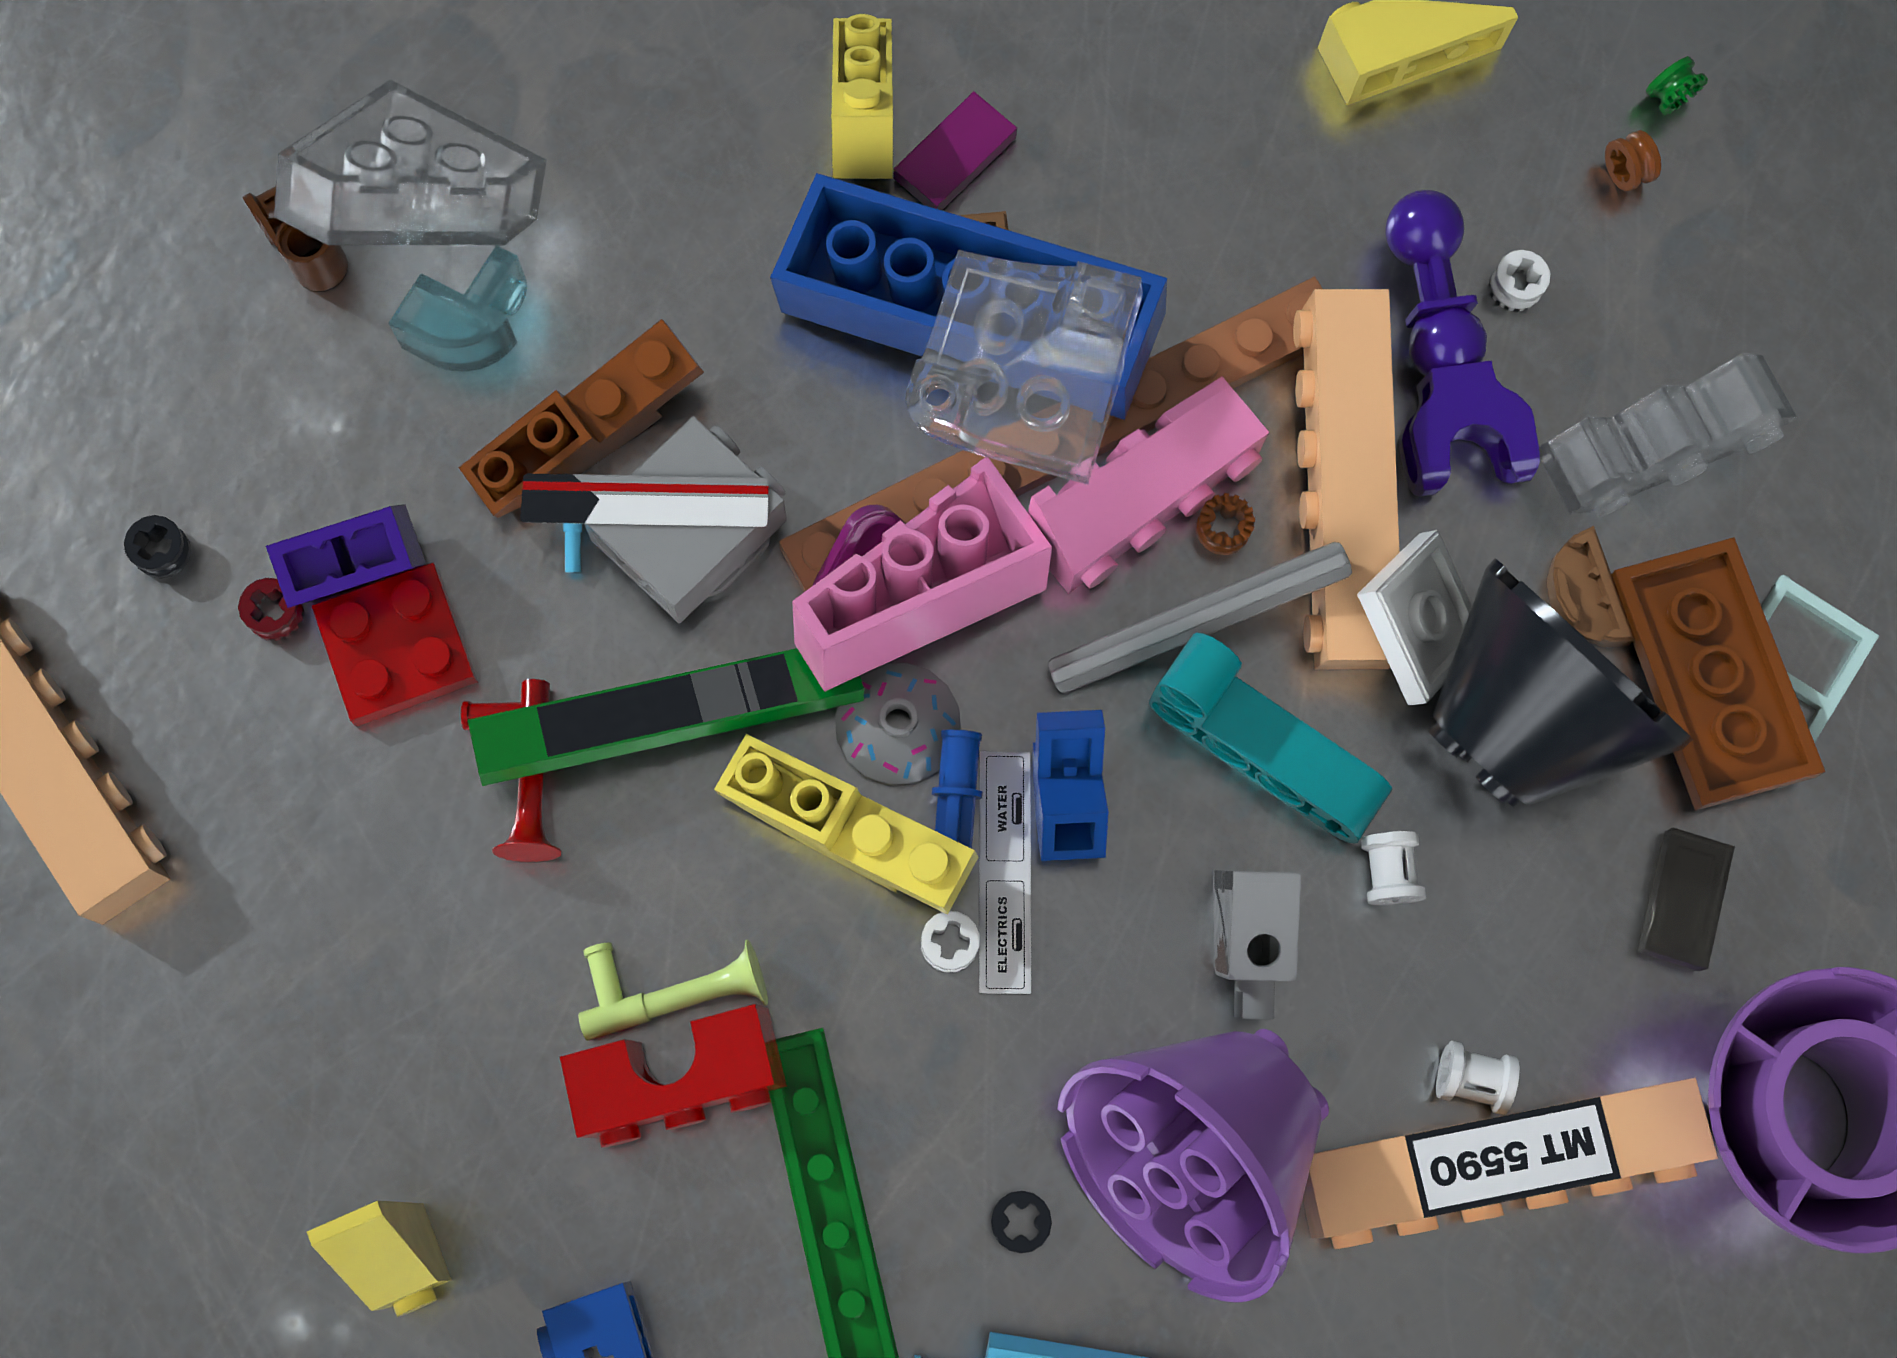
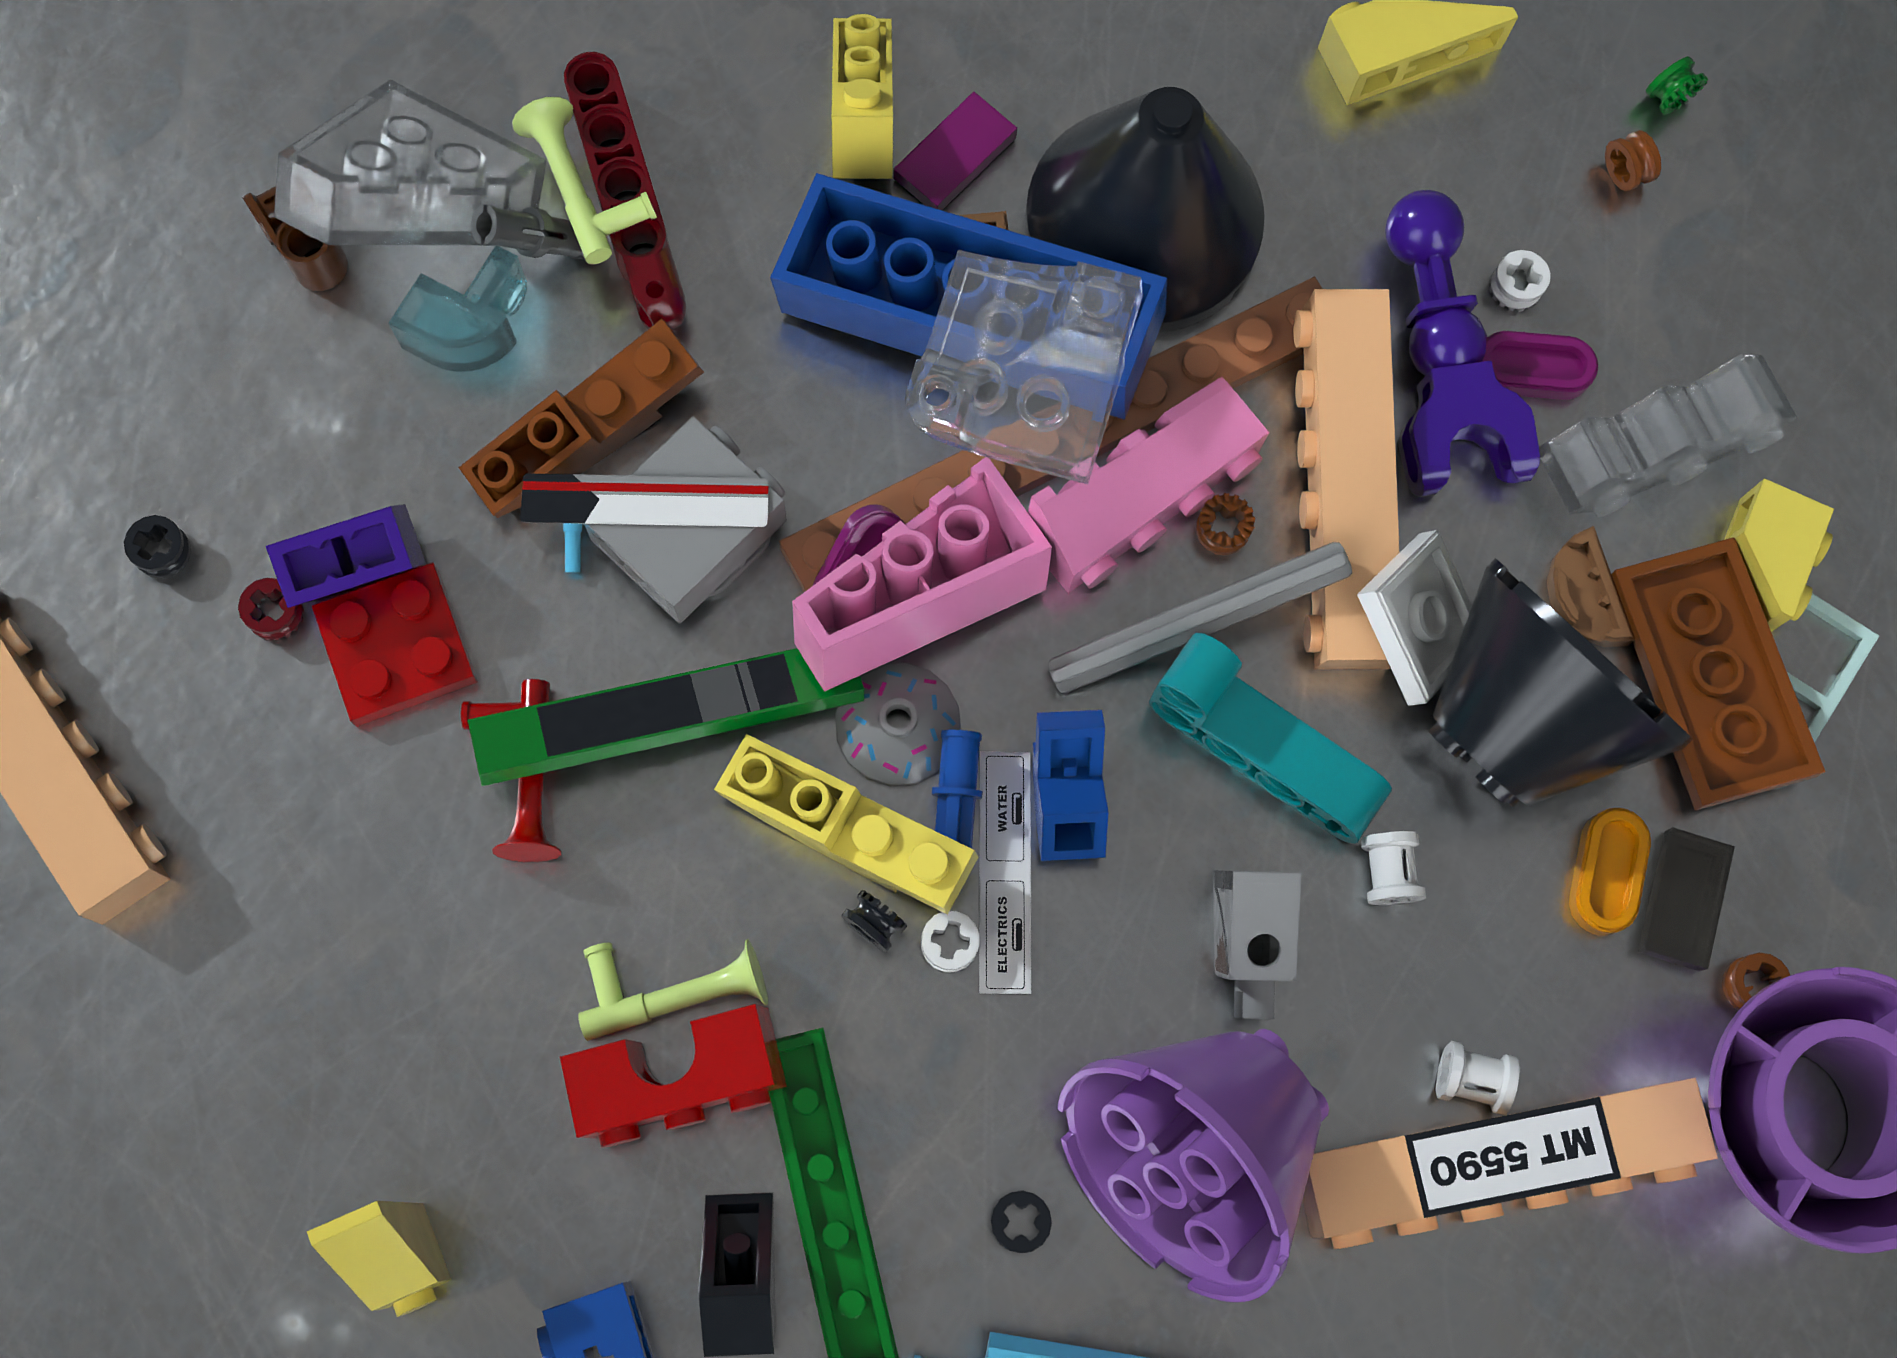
none -> dark grey pin [471,204,584,259]
none -> yellowish green piece [512,97,657,264]
none -> dark red piece [564,52,686,330]
none -> black slope [699,1193,775,1357]
none -> black bush [841,890,907,953]
none -> black cone [1025,87,1264,333]
none -> magenta tile [1482,331,1598,400]
none -> light orange tile [1569,808,1651,936]
none -> dark orange bush [1722,952,1790,1010]
none -> light yellow slope [1724,478,1834,632]

